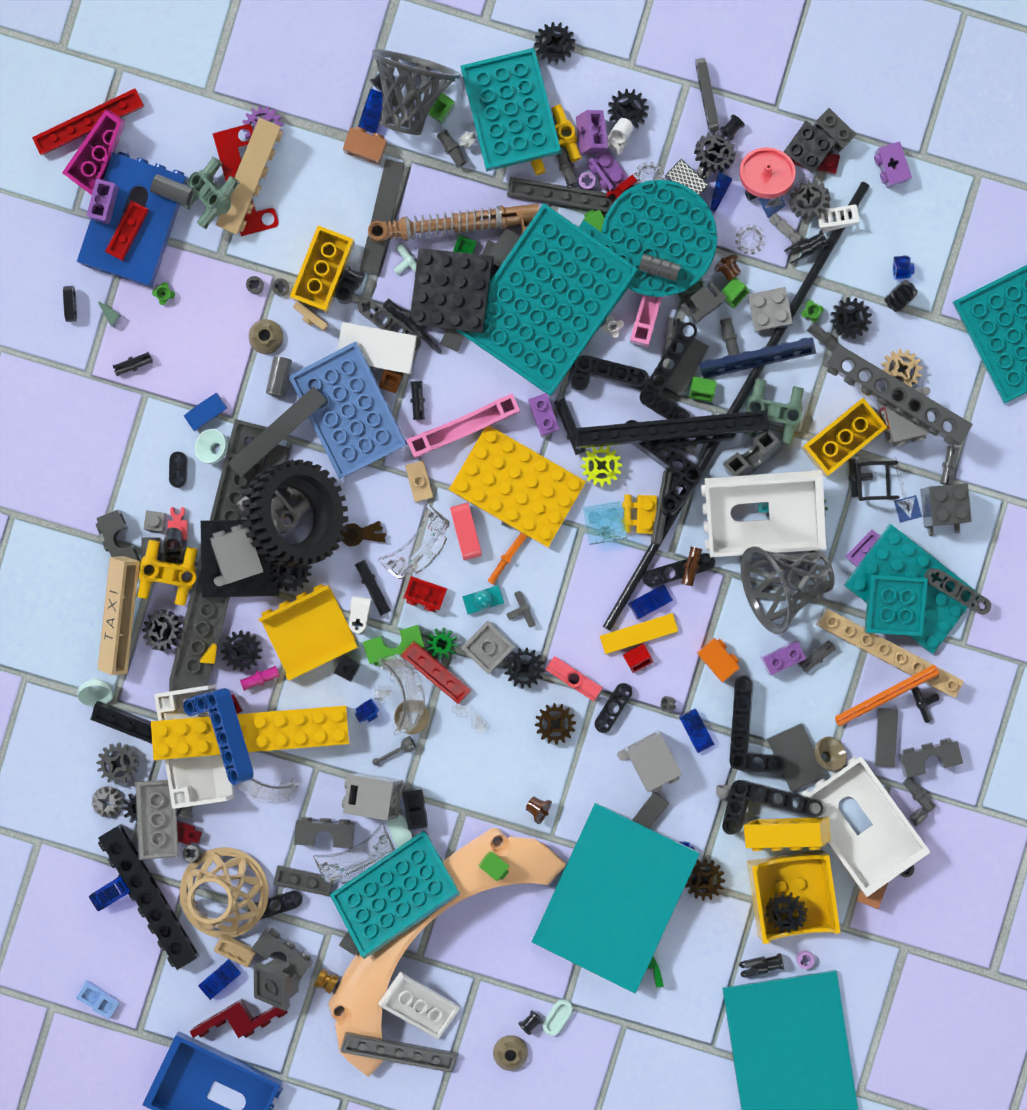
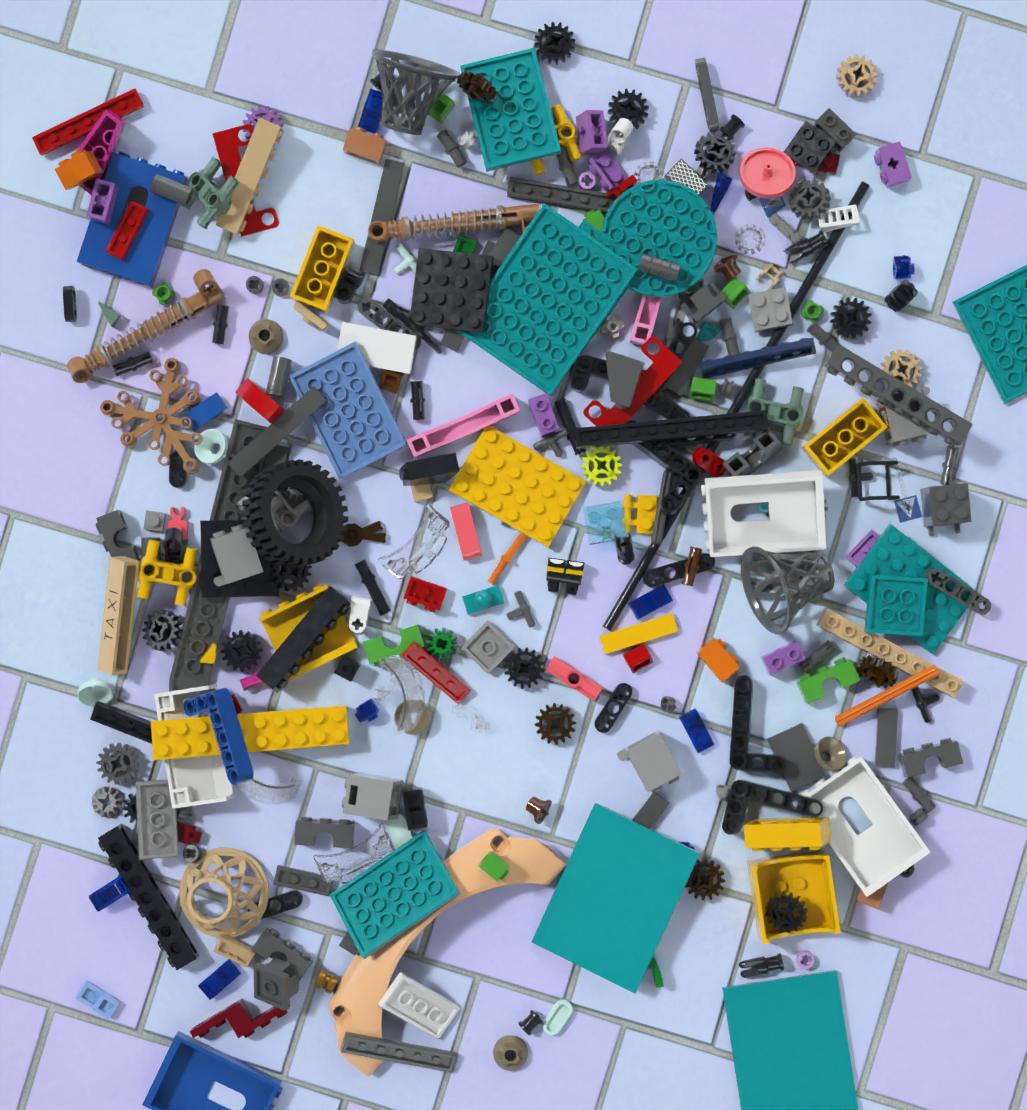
dark grey hinge [372,736,417,766] -> none
none -> orange brick [55,150,104,190]
none -> medium nougat piece [67,269,226,383]
none -> medium nougat plant [100,358,203,474]
none -> black pin [211,305,229,345]
none -> red slope [235,378,285,425]
none -> black brick [256,586,351,693]
none -> black slope [399,453,459,486]
none -> dark brown gear [457,71,498,104]
none -> dark grey piece [533,428,569,457]
none -> black hips [546,557,585,595]
none -> red piece [583,336,682,426]
none -> dark grey slope [605,351,645,409]
none -> black piece [614,532,635,565]
none -> red plate [692,447,726,477]
none -> teal tile [696,322,721,341]
none -> dark grey bush [719,378,734,397]
none -> tan piece [755,262,783,290]
none -> bright green arch [796,657,860,704]
none -> tan gear [836,54,878,97]
none -> dark brown gear [856,655,899,688]

